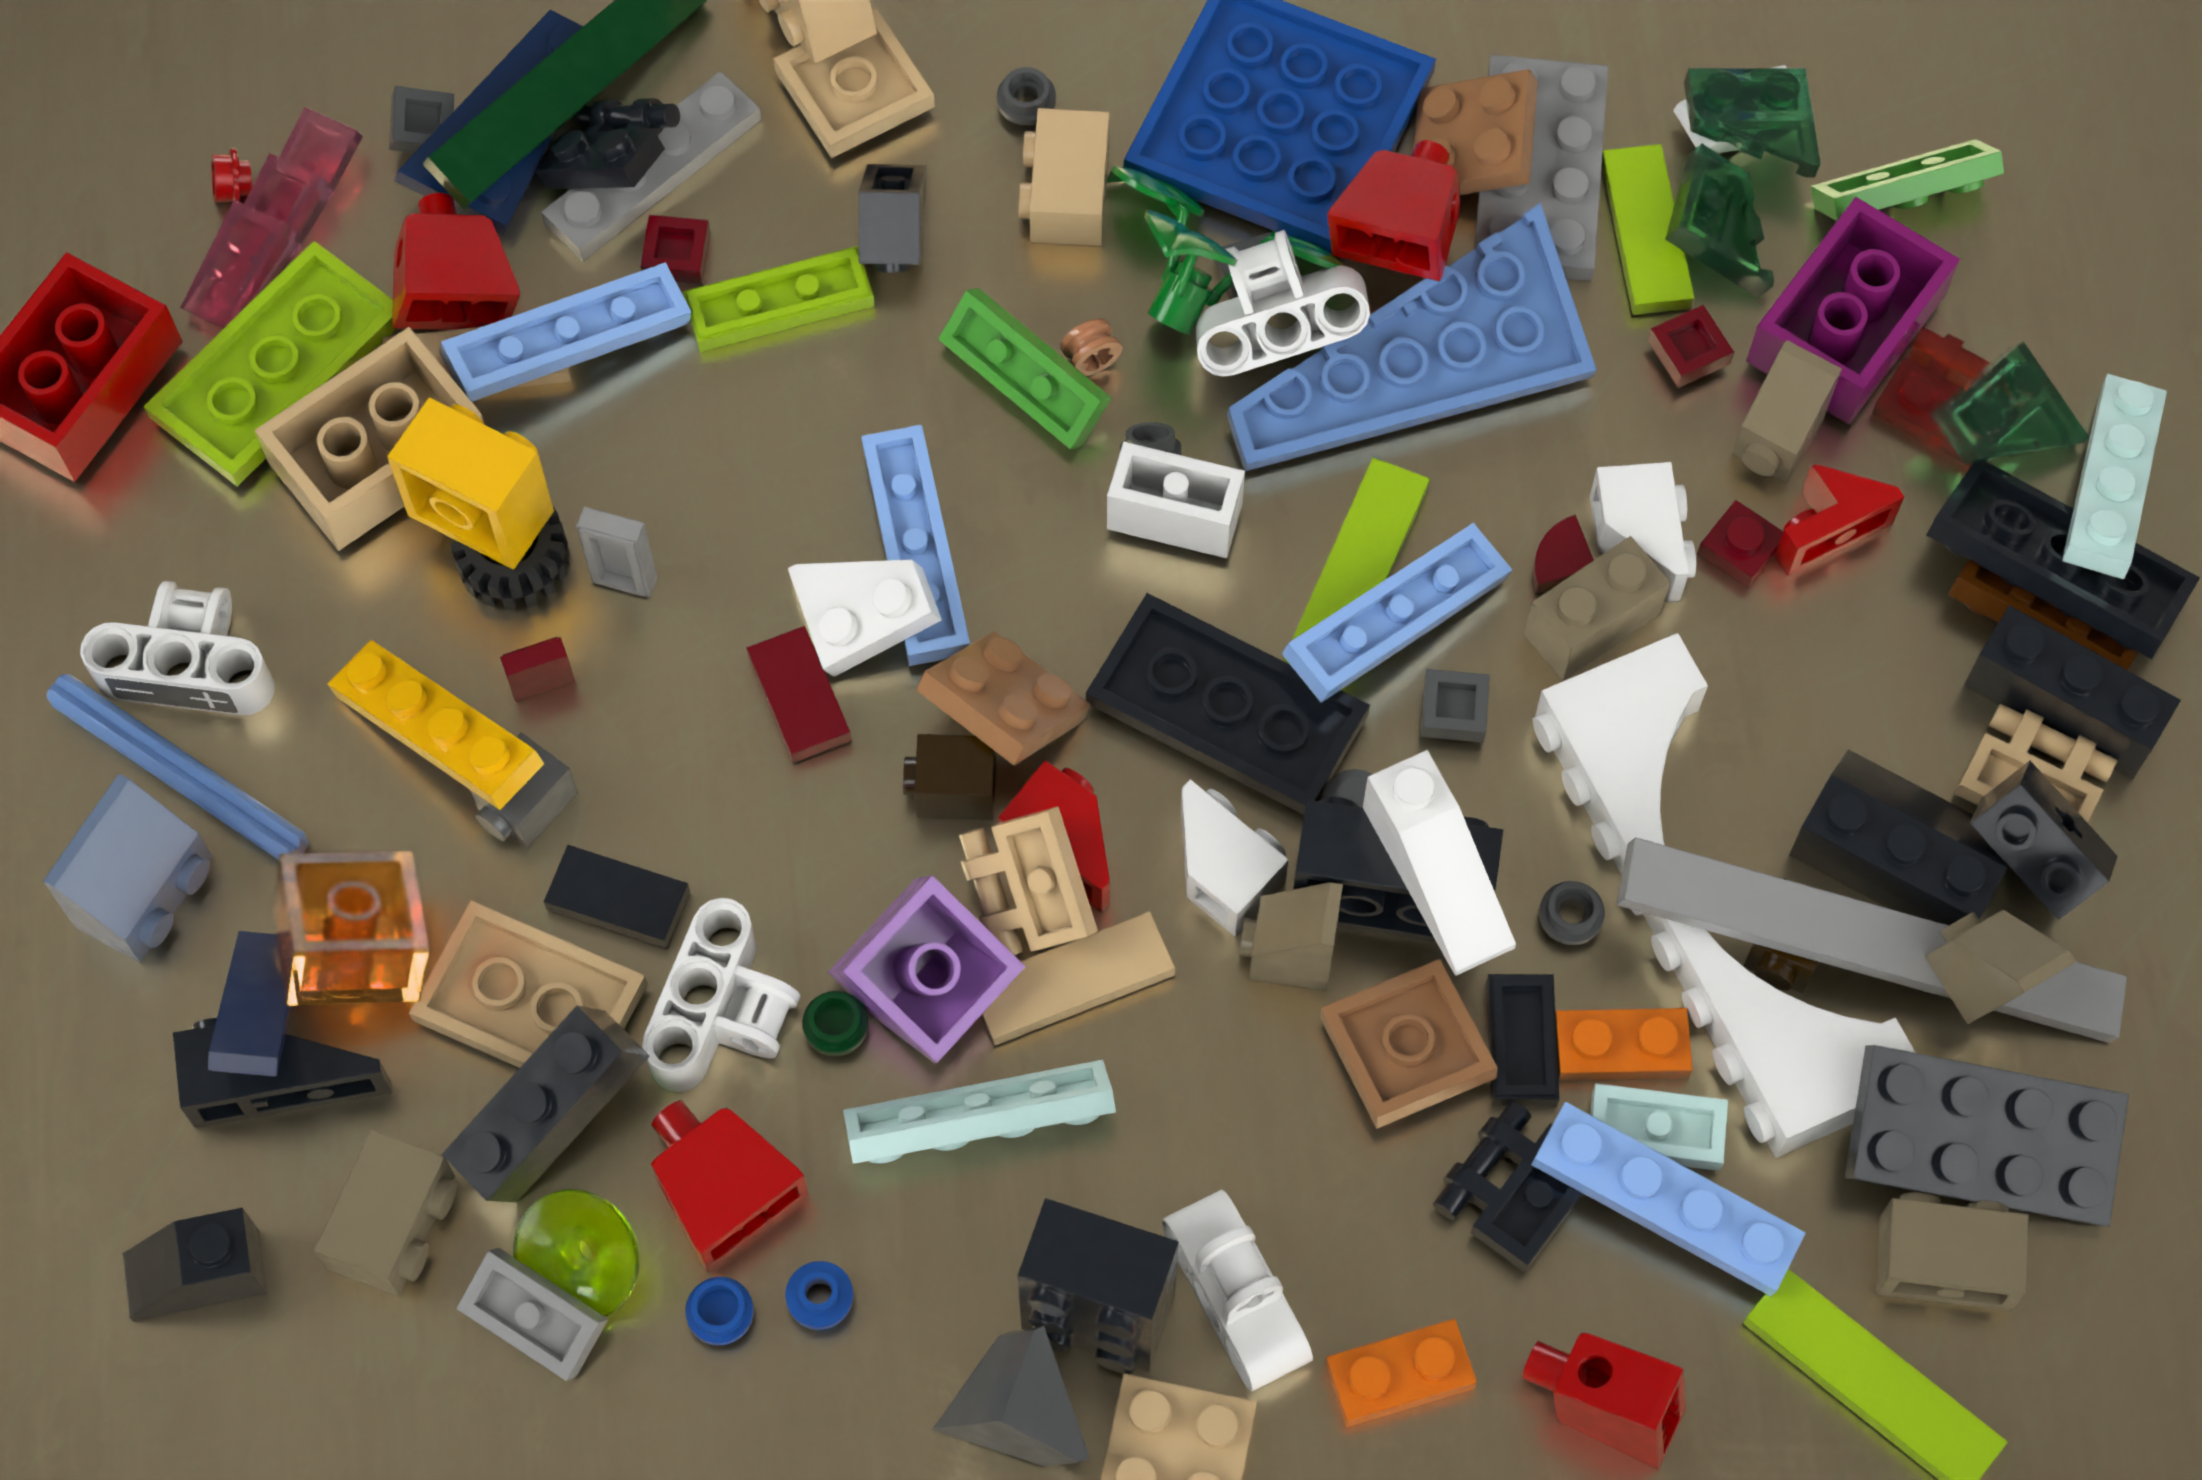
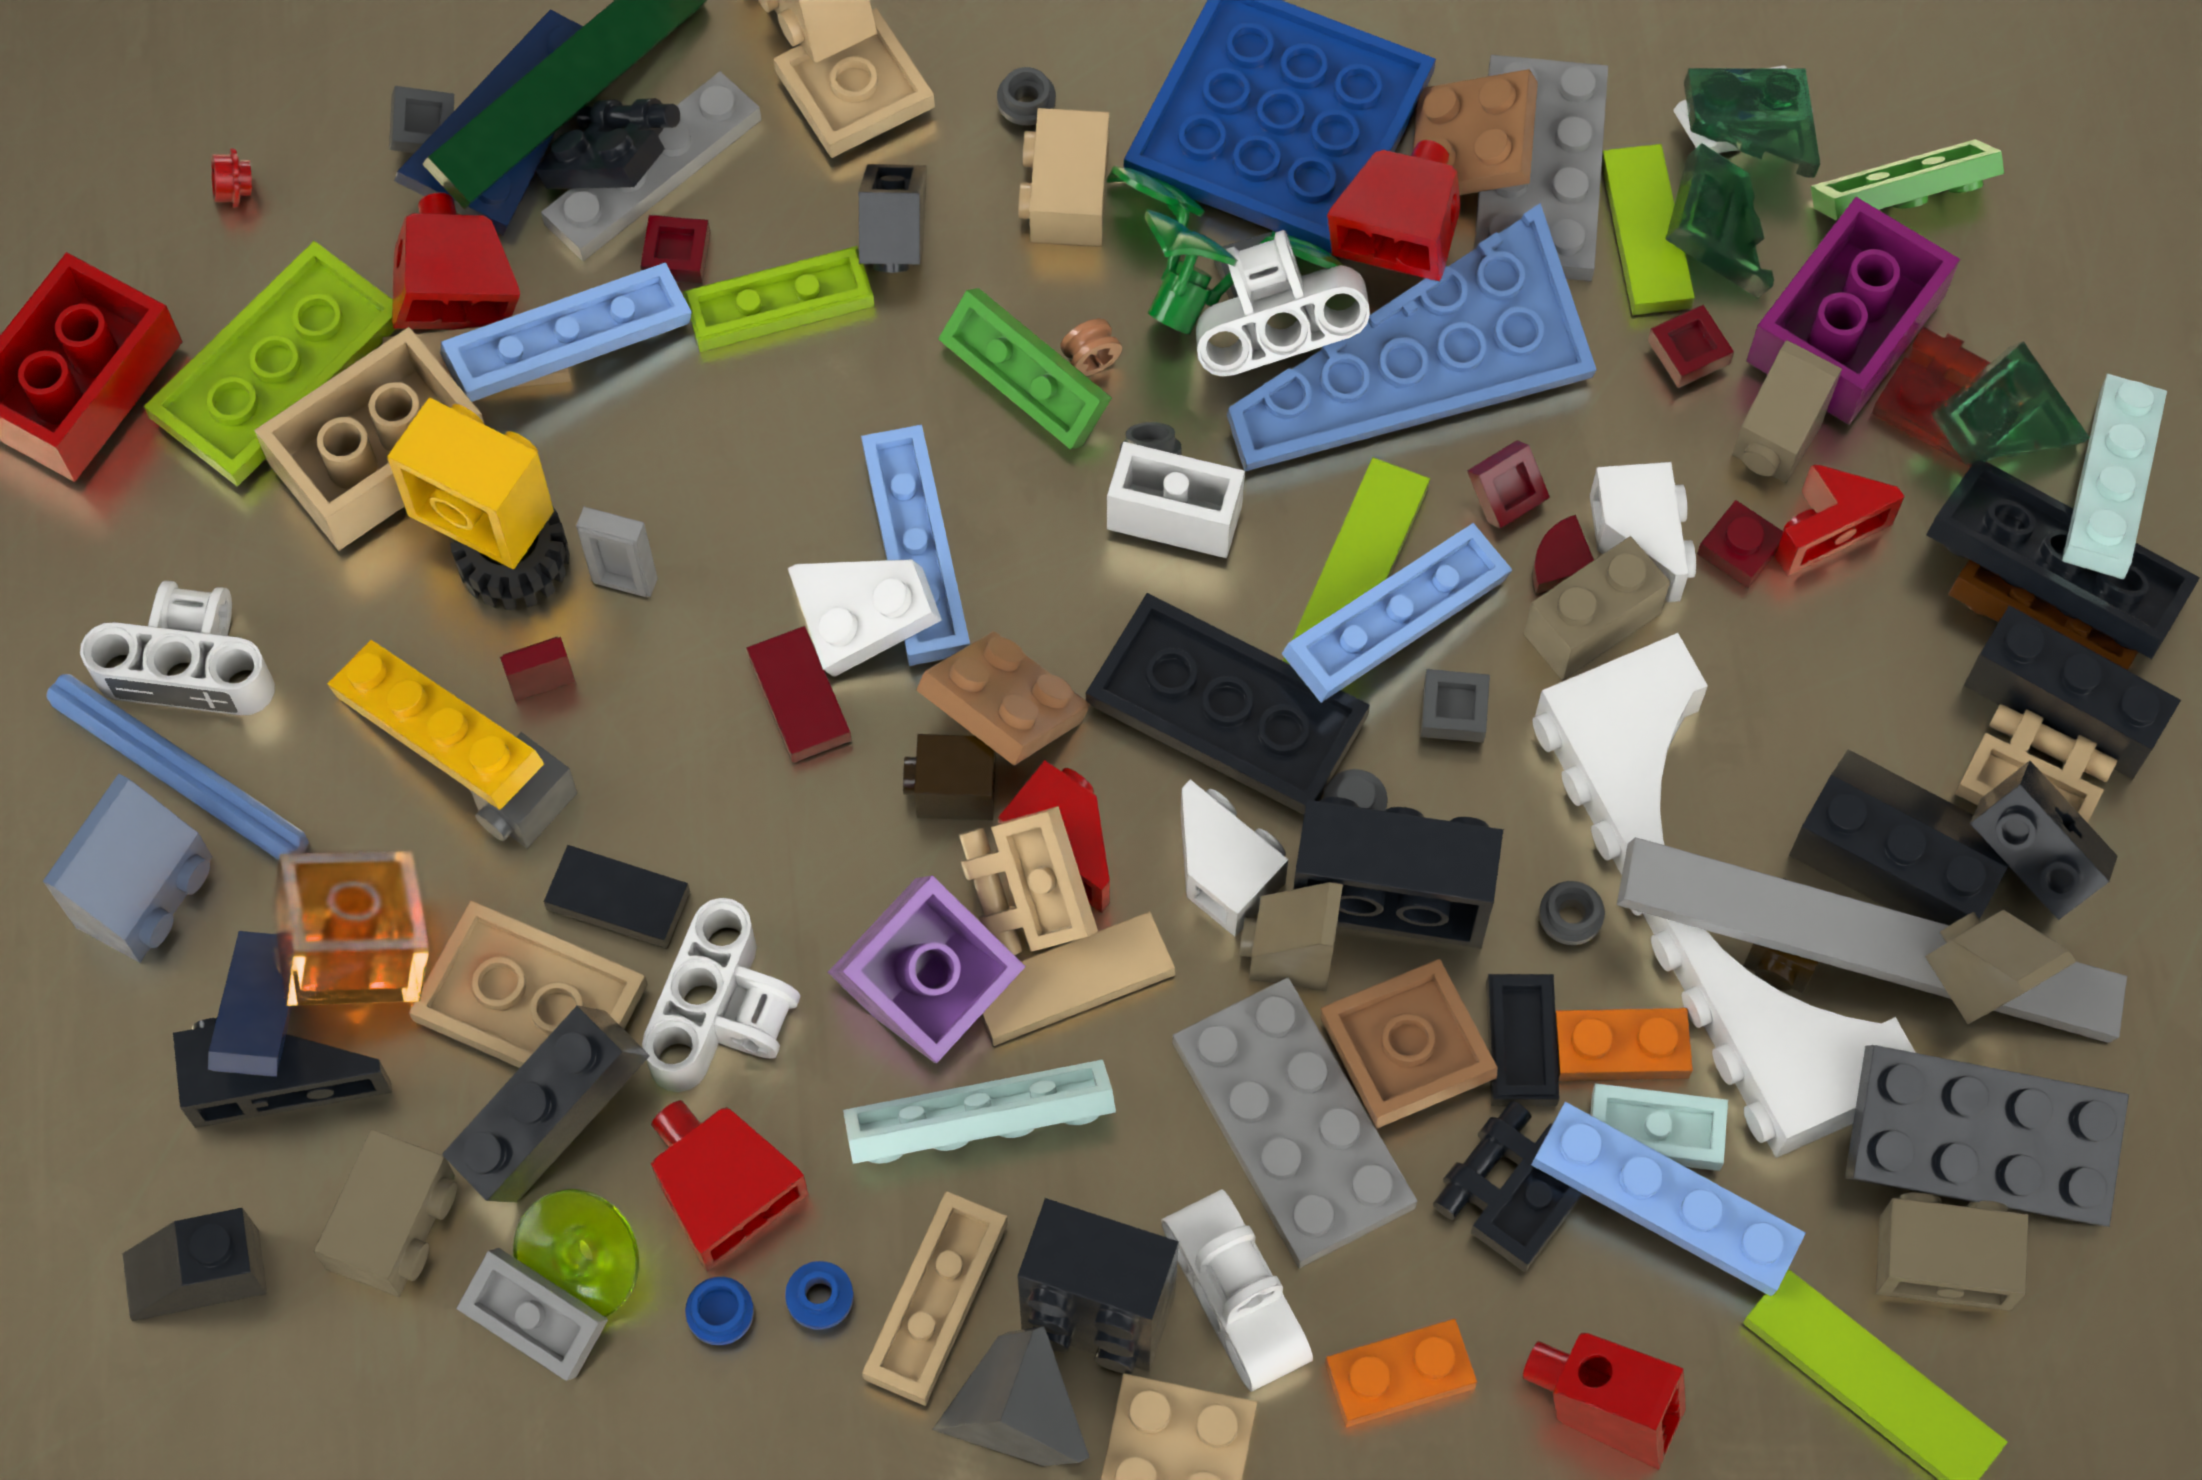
clear pink slope [180,107,363,328] -> none
dark green plate [802,991,868,1056] -> none
white slope [1363,750,1516,976] -> none
none -> tan plate [862,1191,1008,1406]
none -> light grey plate [1172,977,1417,1269]
none -> dark red plate [1467,440,1550,528]

